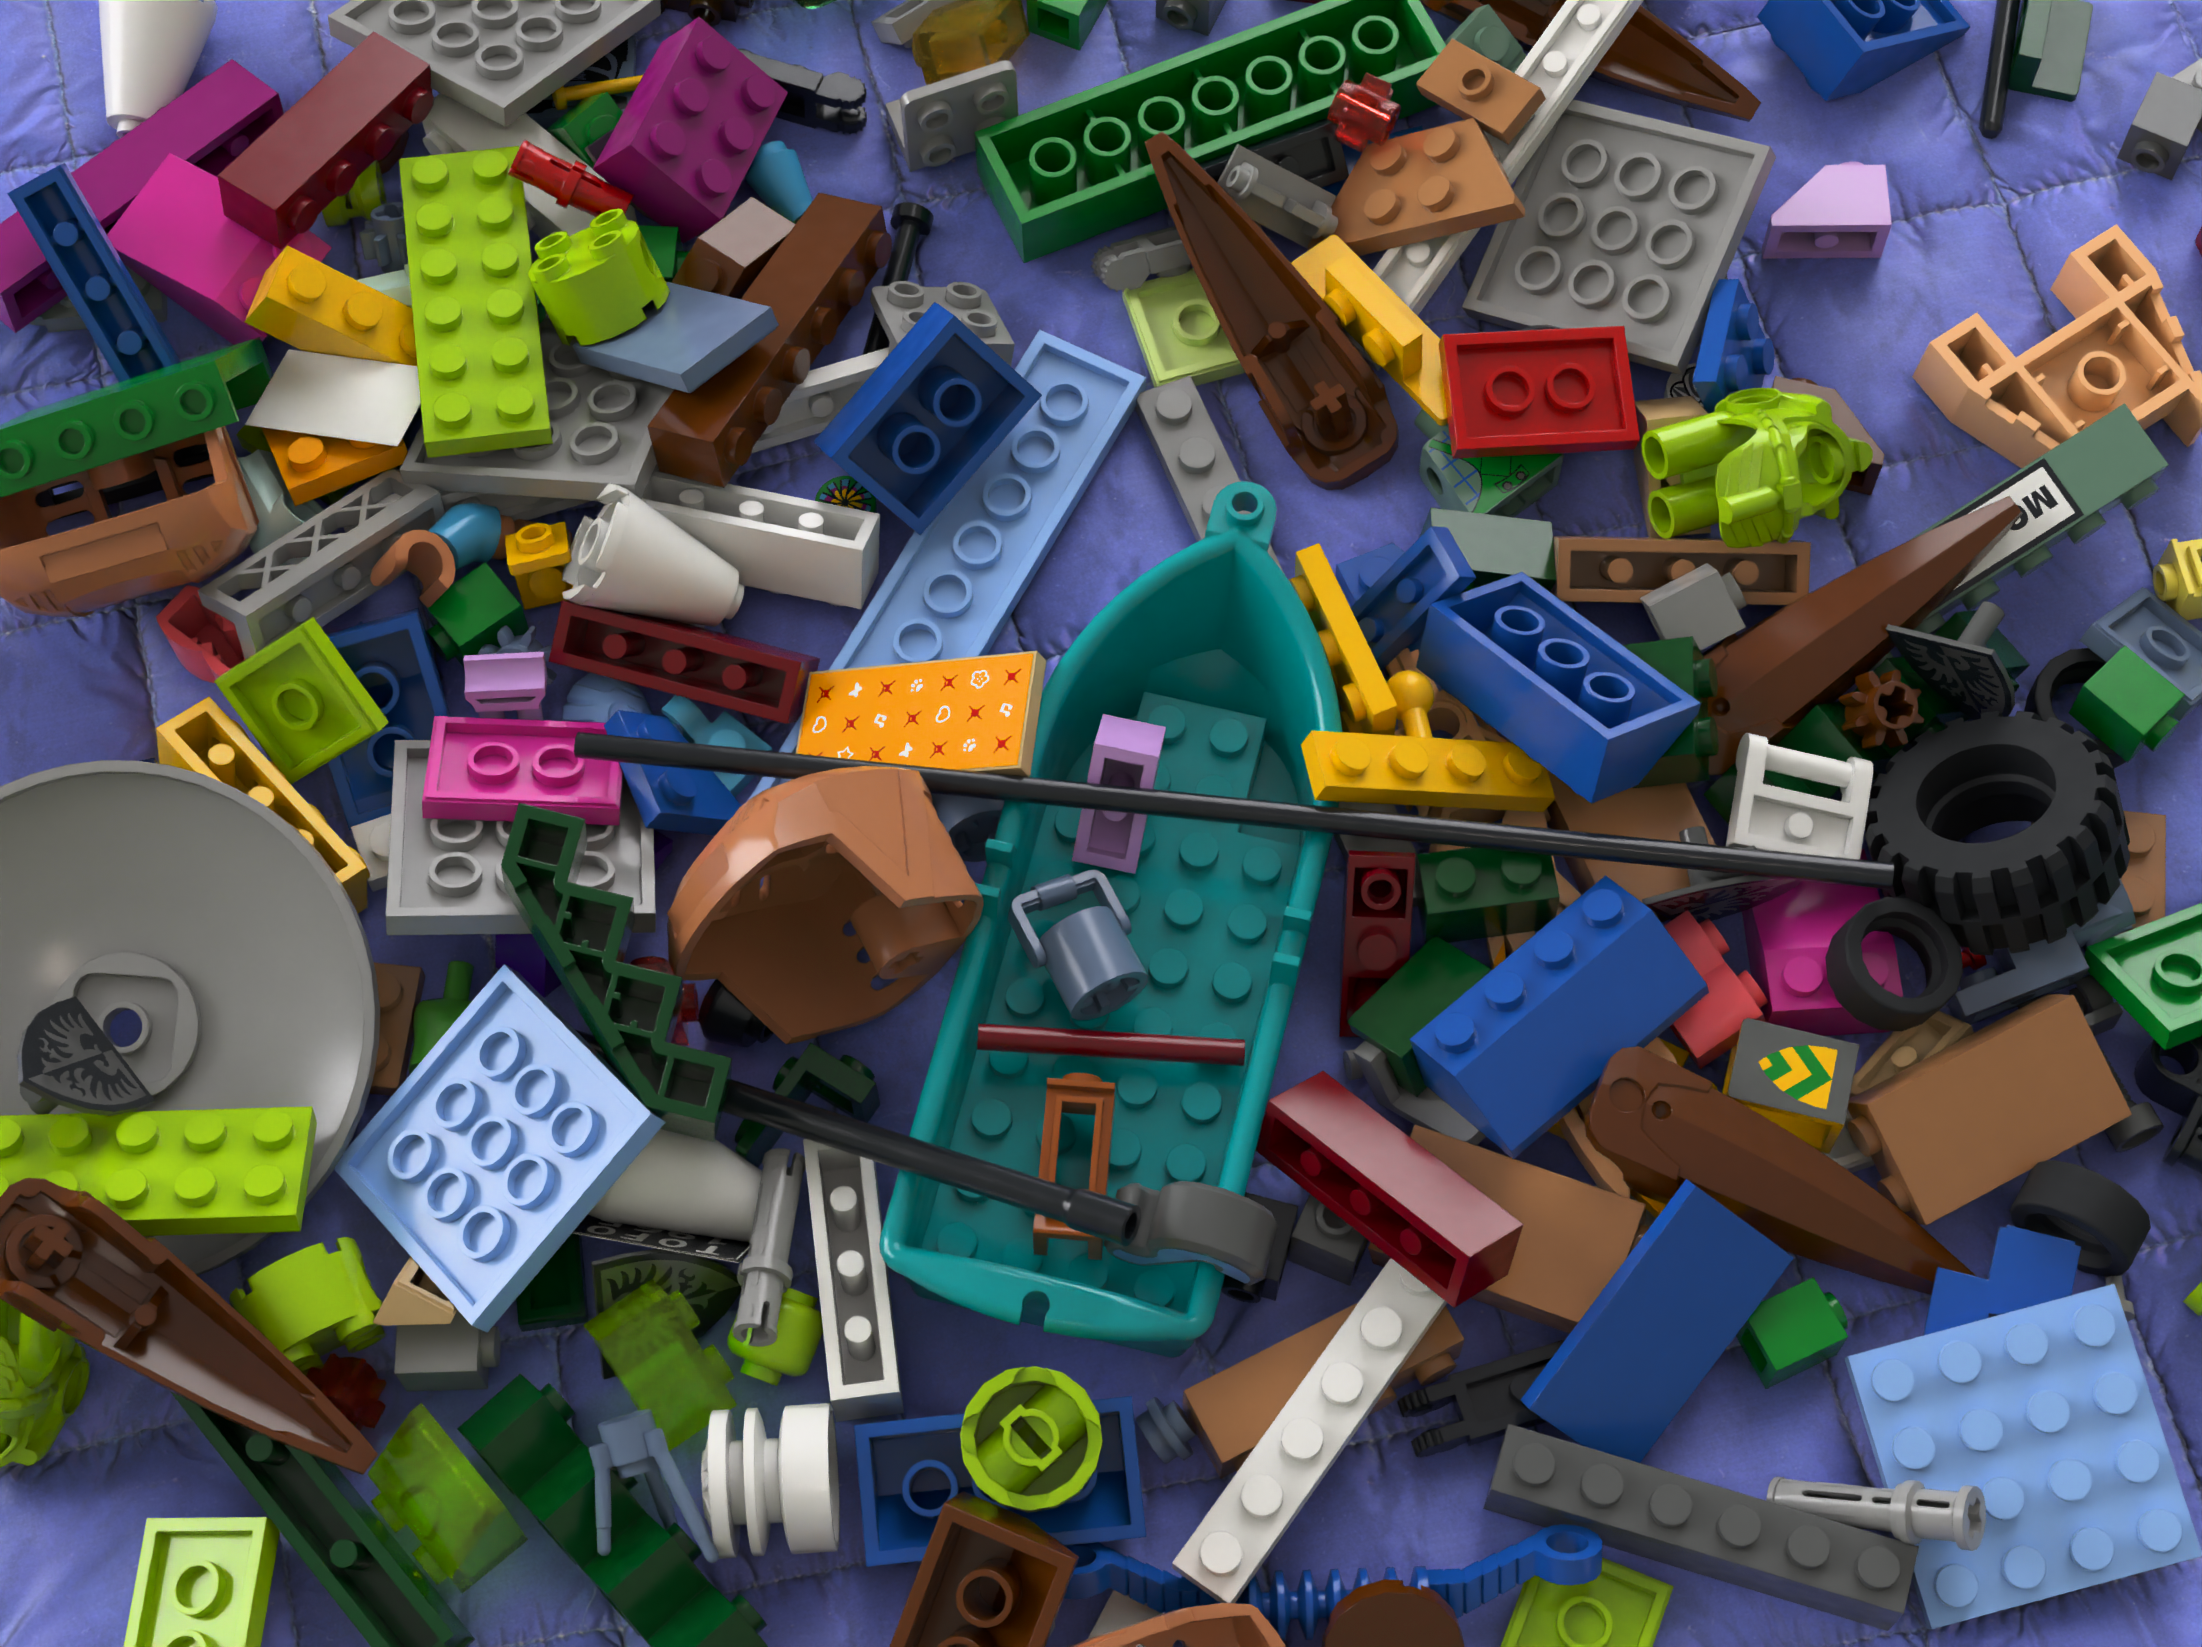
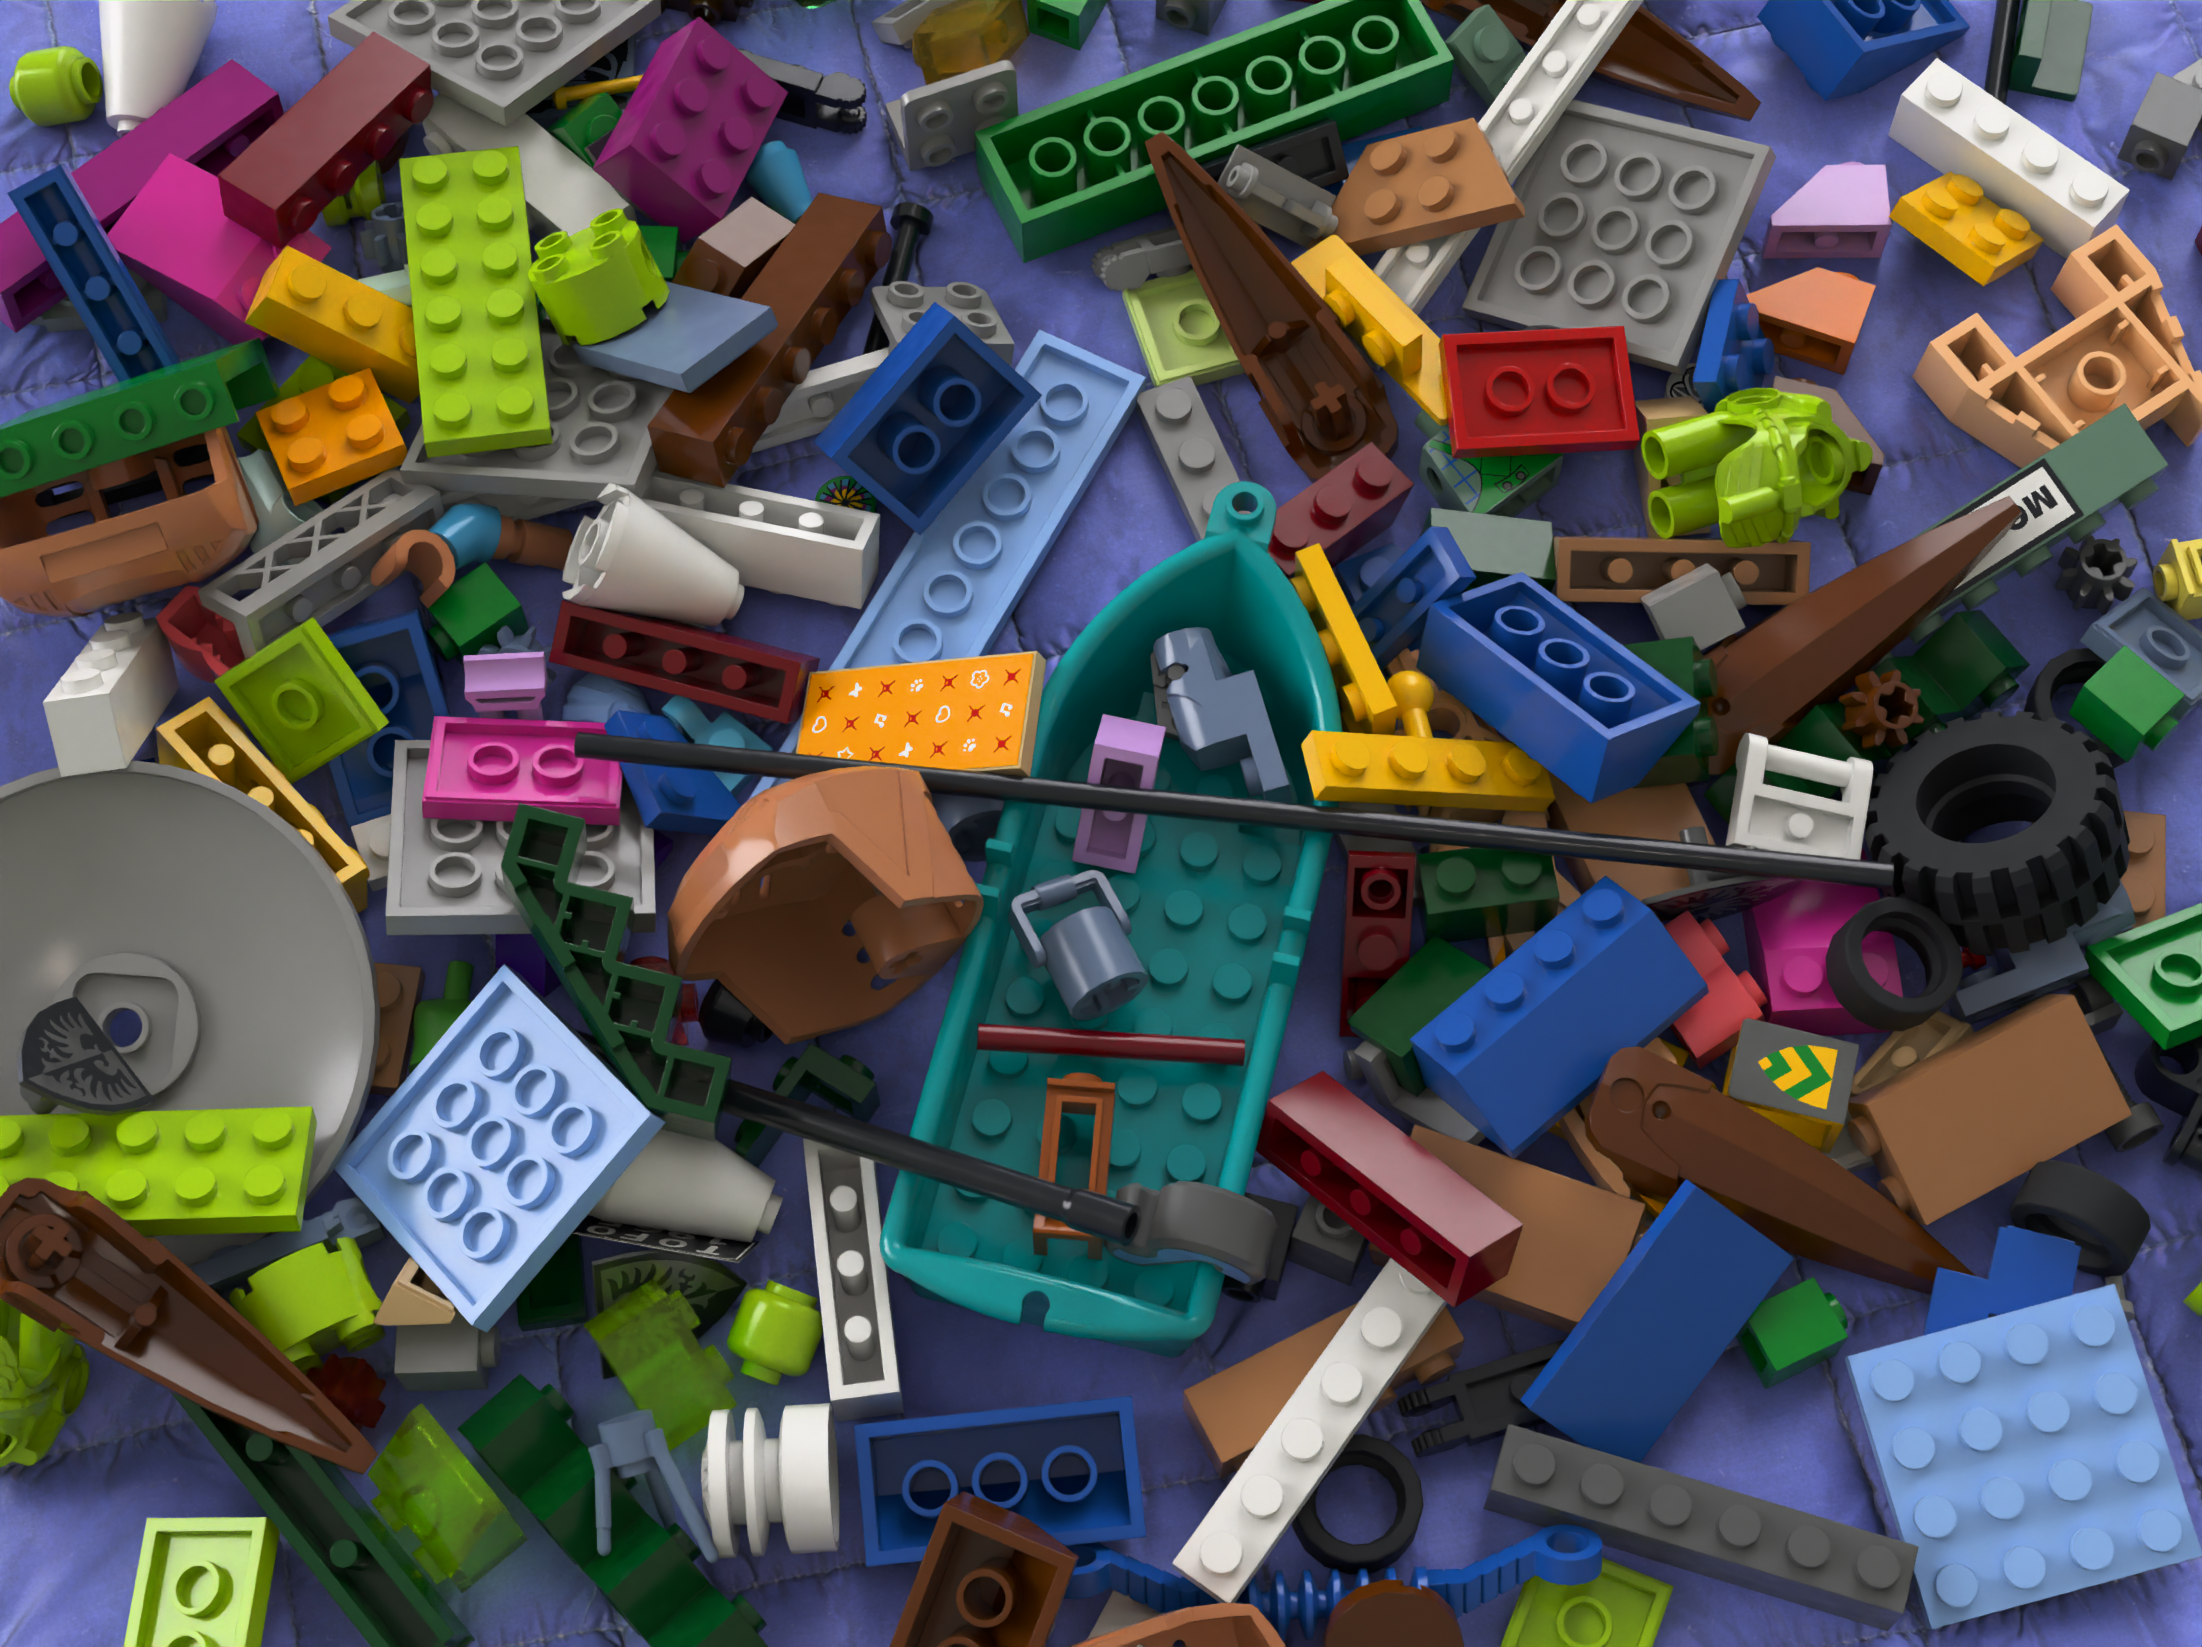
white sticker [245,349,421,447] -> none
yellow bracket [505,521,573,610] -> none
red pin [508,140,634,217] -> none
light grey pin [732,1148,806,1347] -> none
lime brick [960,1366,1103,1513] -> none
sand blue plate [1136,1397,1197,1464] -> none
clear red gear [1327,72,1401,153] -> none
medium nougat plate [1416,38,1546,145] -> none
light grey pin [1766,1476,1986,1551] -> none
shield [1885,601,2015,720] -> none
none -> lime head [9,46,103,126]
none -> white brick [43,612,179,777]
none -> sand blue hinge [191,1197,386,1305]
none -> sand blue plate [1150,627,1292,803]
none -> dark red brick [1268,442,1414,580]
none -> black tyre [1292,1434,1424,1575]
none -> orange slope [1746,267,1876,375]
none -> white brick [1888,58,2130,260]
none -> yellow plate [1889,171,2044,287]
none -> dark grey gear [2055,535,2138,615]

